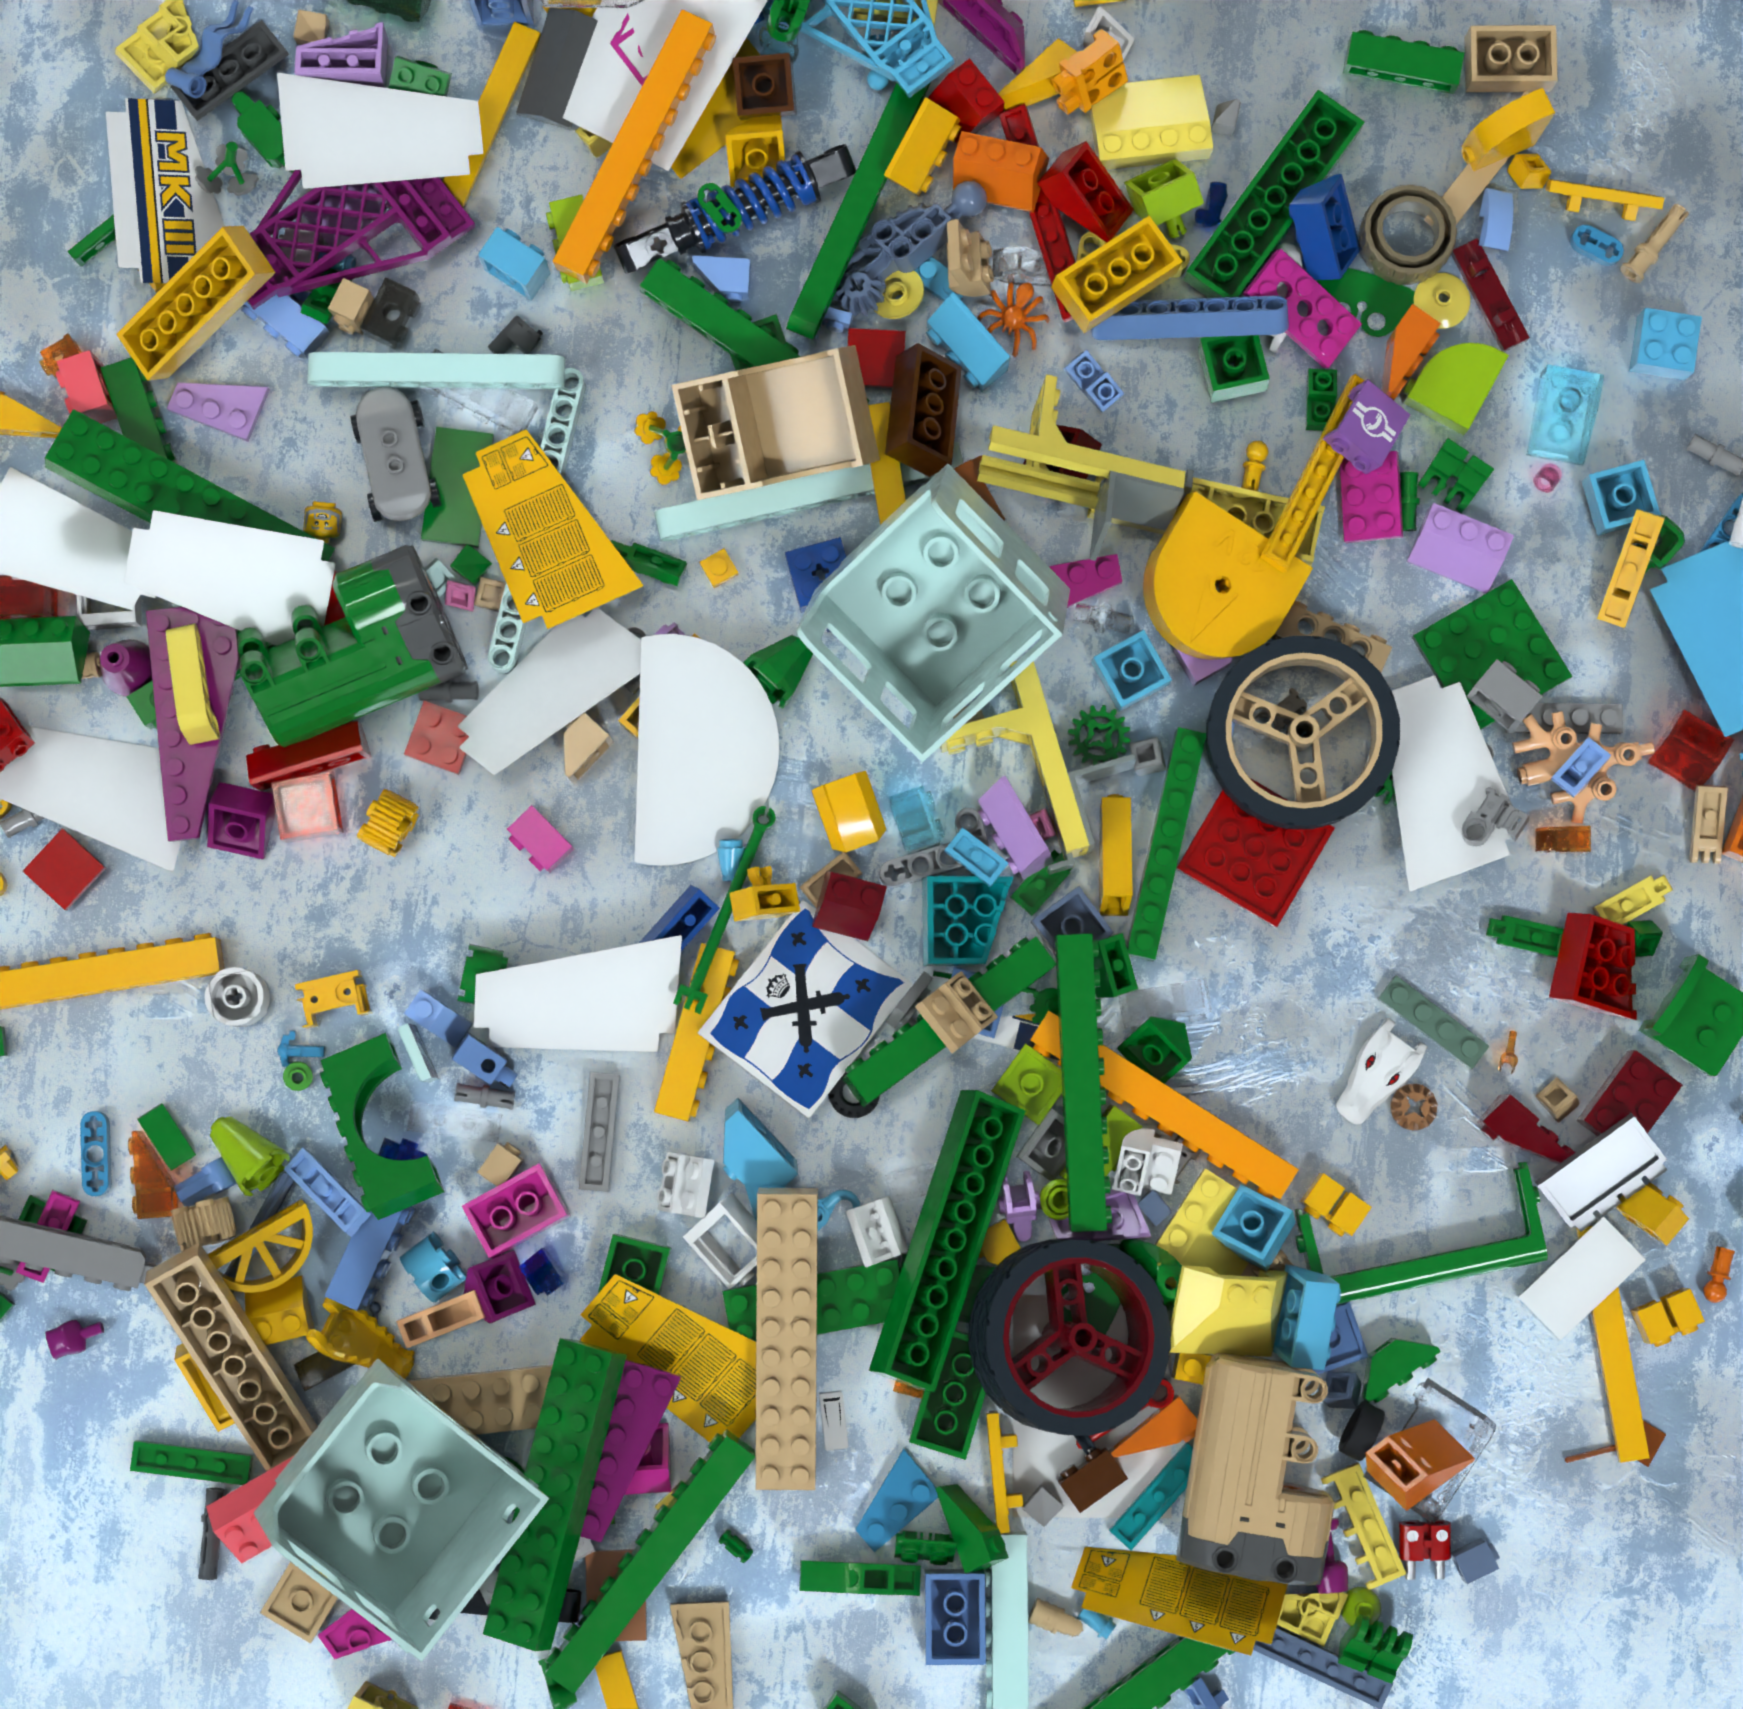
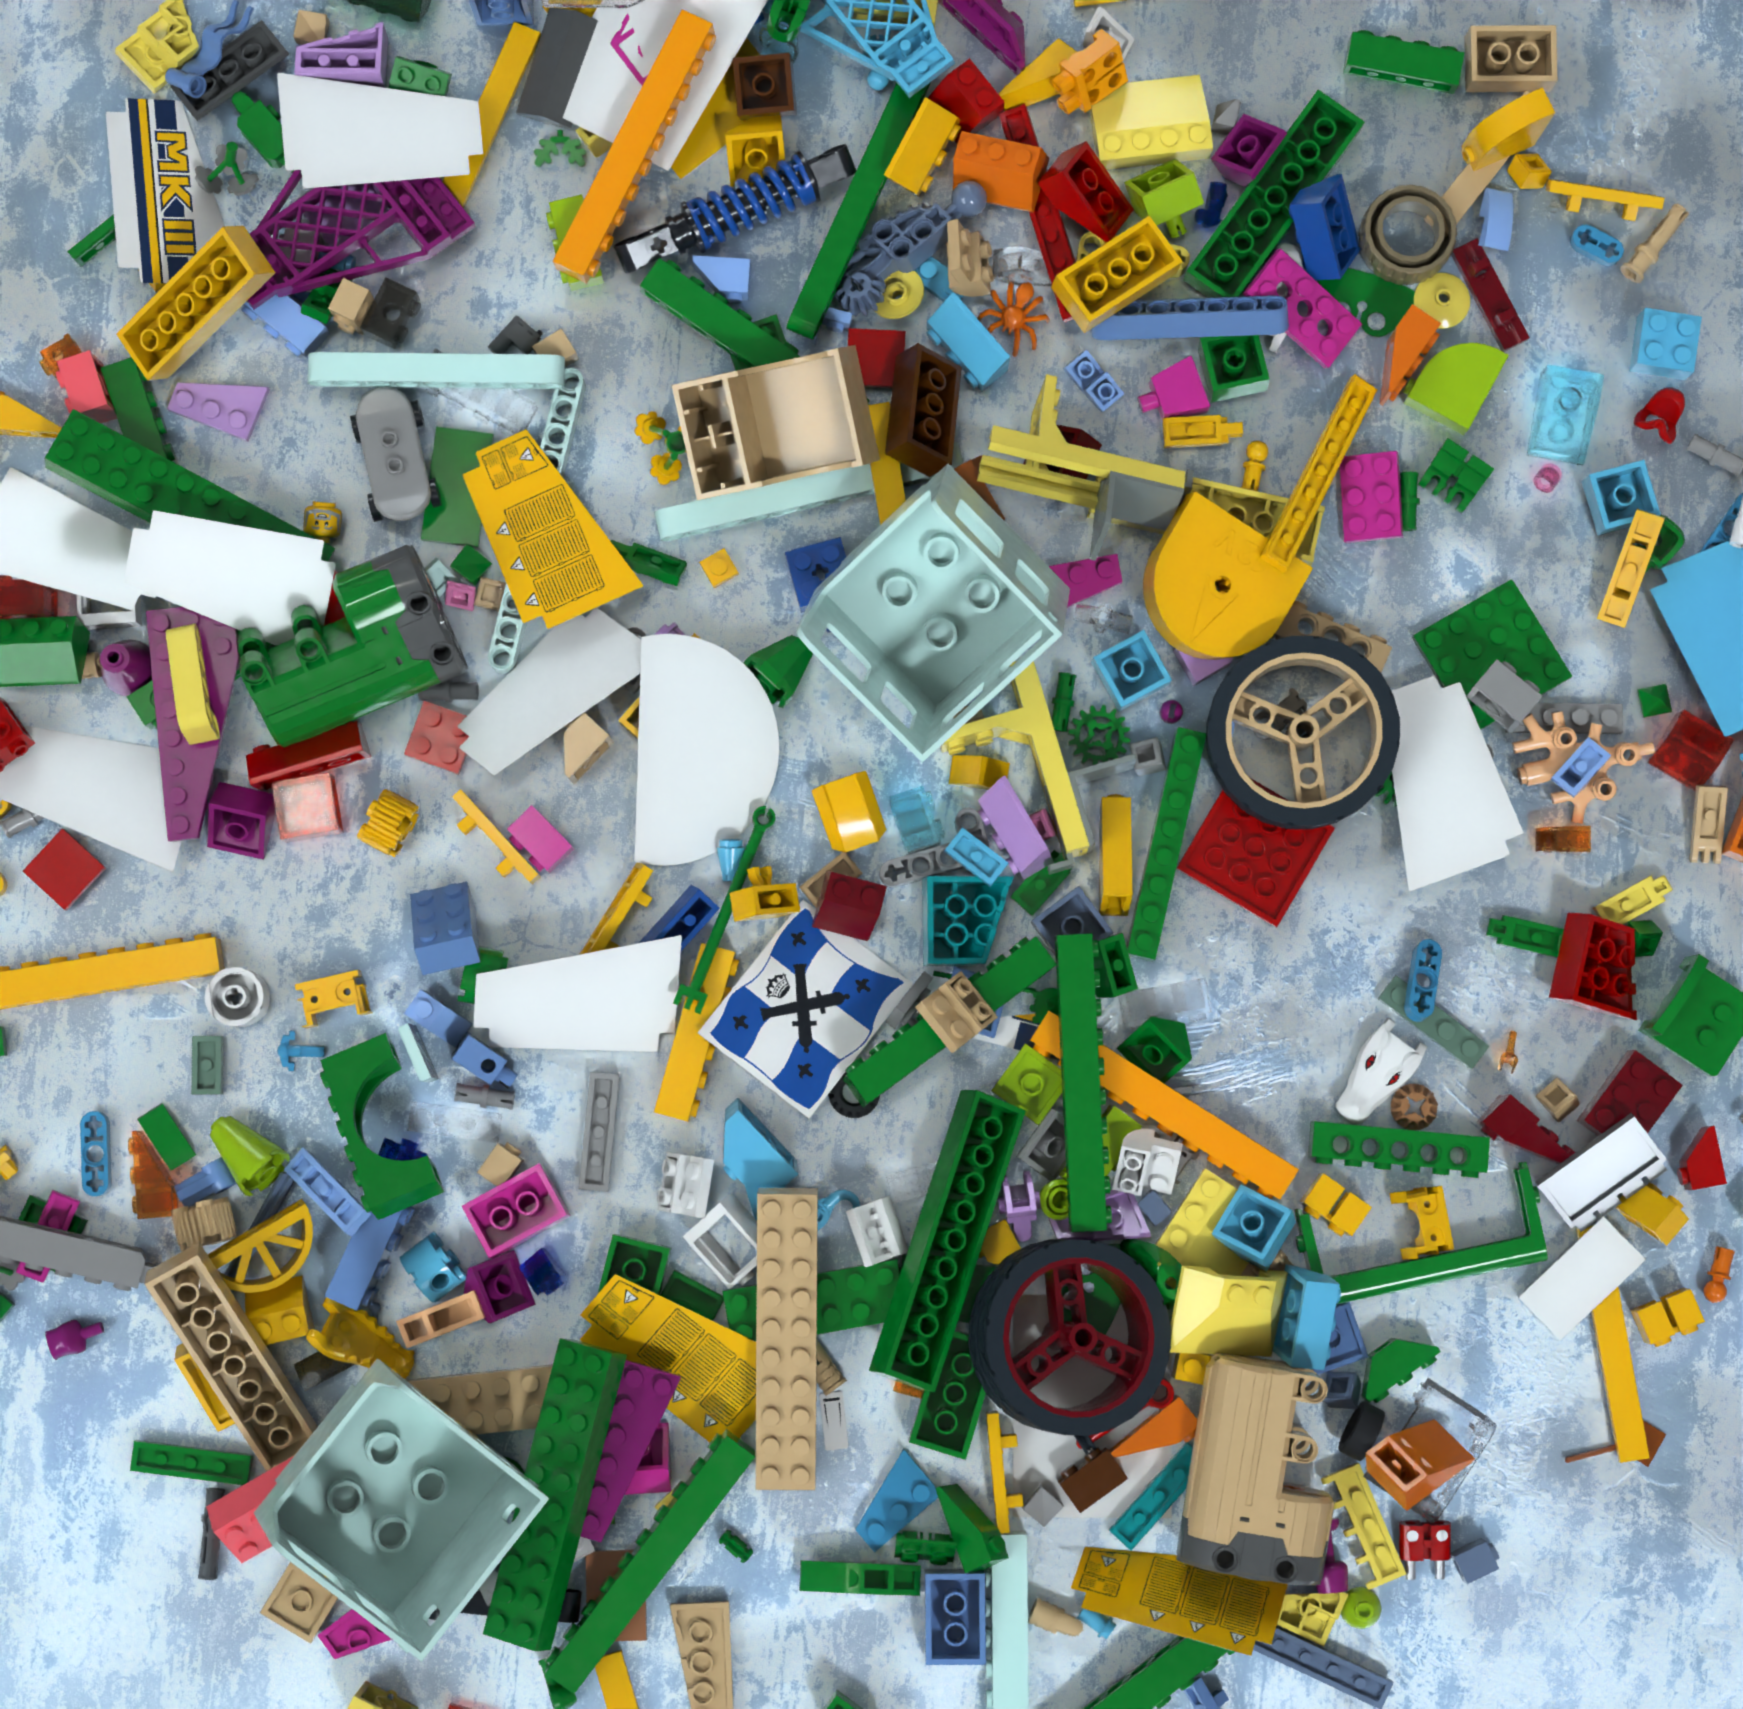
bright green plate [283,1061,313,1091] -> none
medium azure brick [478,227,551,301] -> none
green beam [697,183,742,234] -> none
green slope [1305,368,1337,431] -> none
medium lavender panel [1323,379,1410,474] -> none
green legs [1338,1614,1413,1684] -> none
lavender slope [1407,503,1514,594] -> none
light grey piece [1462,787,1529,846] -> none
none -> sand green plate [191,1036,224,1095]
none -> medium blue brick [410,882,480,975]
none -> yellow hinge [452,789,541,885]
none -> tan brick [532,329,579,367]
none -> green animal [534,130,587,167]
none -> yellow hinge [580,863,653,954]
none -> green tile [660,1269,724,1321]
none -> tan hinge [817,1340,847,1396]
none -> yellow slope [949,755,1010,790]
none -> green pin [1051,672,1077,732]
none -> dark pink torso [1137,356,1210,420]
none -> magenta hinge [1159,700,1183,724]
none -> yellow hinge [1162,415,1243,448]
none -> magenta slope [1211,114,1287,187]
none -> green brick [1308,1121,1490,1178]
none -> yellow piece [1389,1186,1454,1260]
none -> dark azure beam [1404,939,1442,1022]
none -> red piece [1634,387,1685,444]
none -> green slope [1637,684,1672,718]
none -> red slope [1677,1126,1727,1190]

